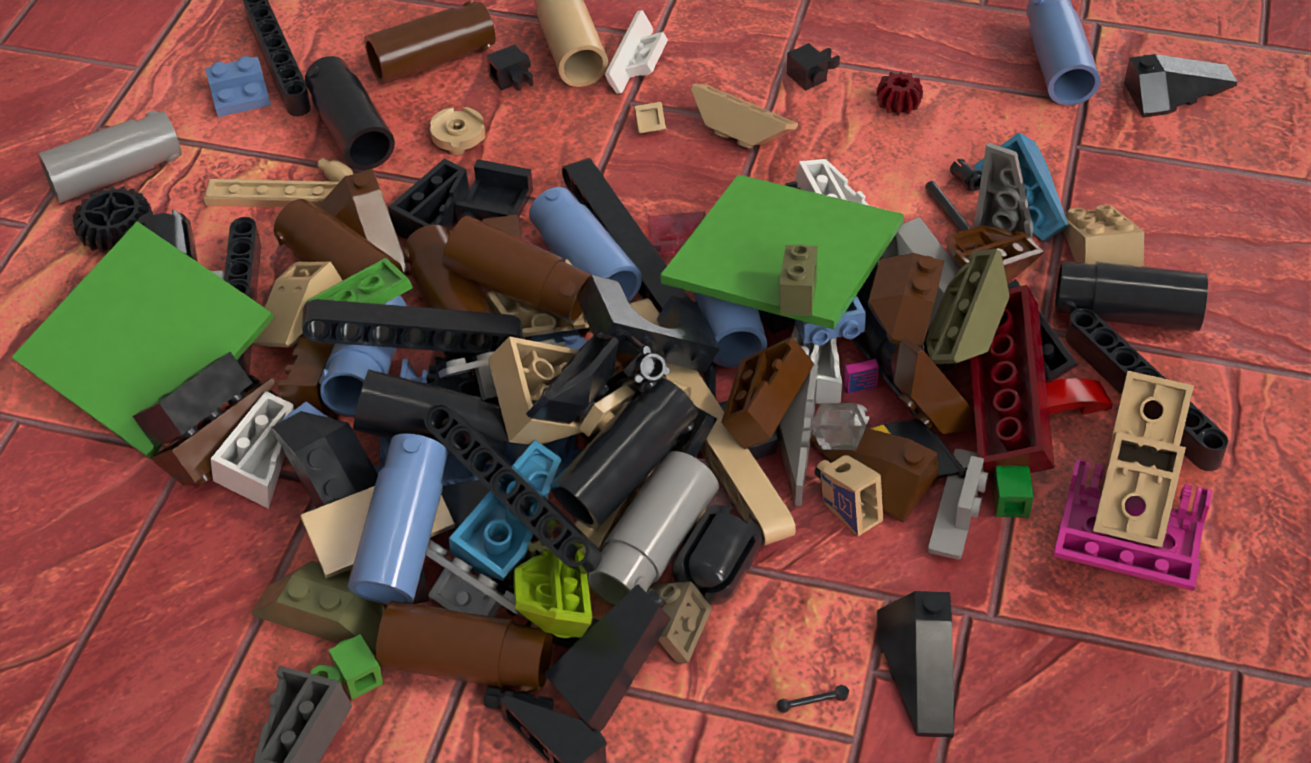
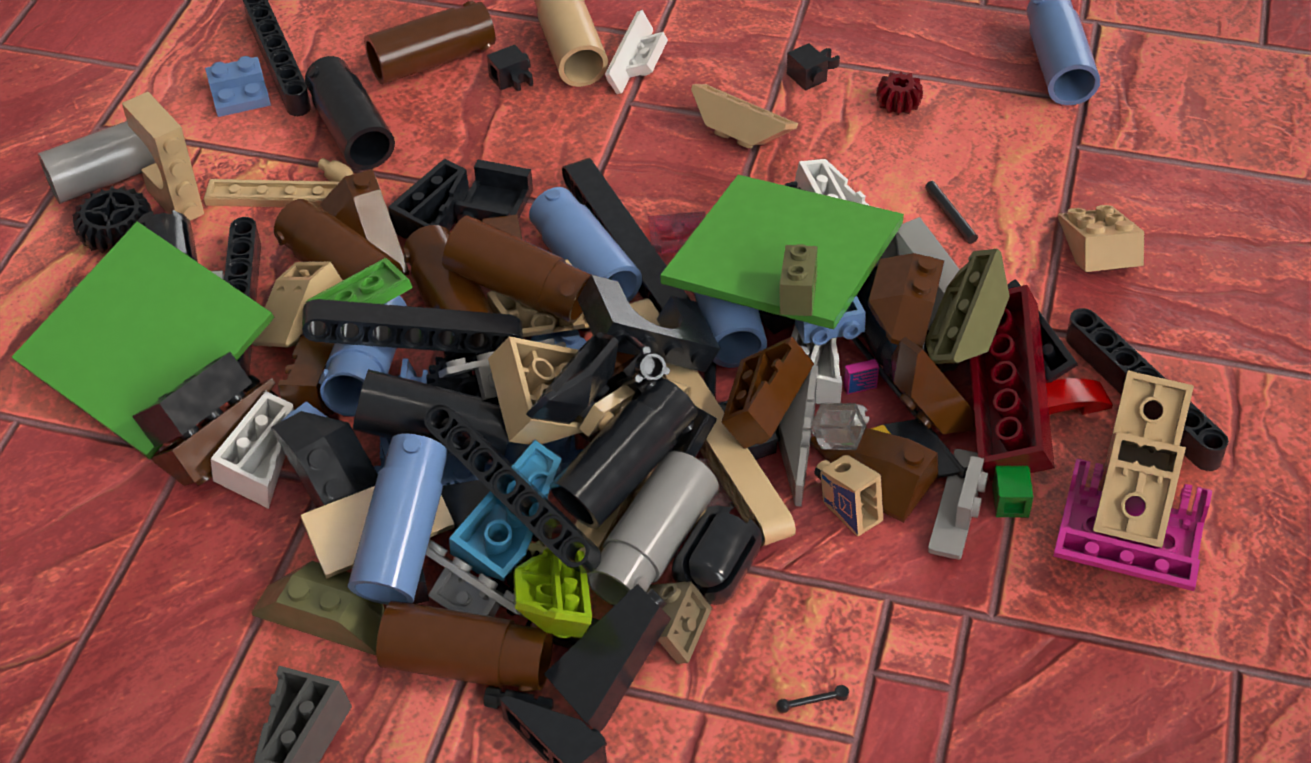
bright green brick [310,634,384,700] -> none
tan plate [430,107,486,155] -> none
tan plate [633,102,666,134] -> none
black wedge [877,591,954,738] -> none
reddish brown wedge [945,226,1044,283] -> none
black pin [950,158,982,191] -> none
dark azure wedge [974,133,1069,242] -> none
light grey wedge [974,142,1033,239] -> none
black piece [1055,261,1208,331] -> none
black wedge [1124,54,1238,118] -> none
none -> tan arch [122,92,204,221]

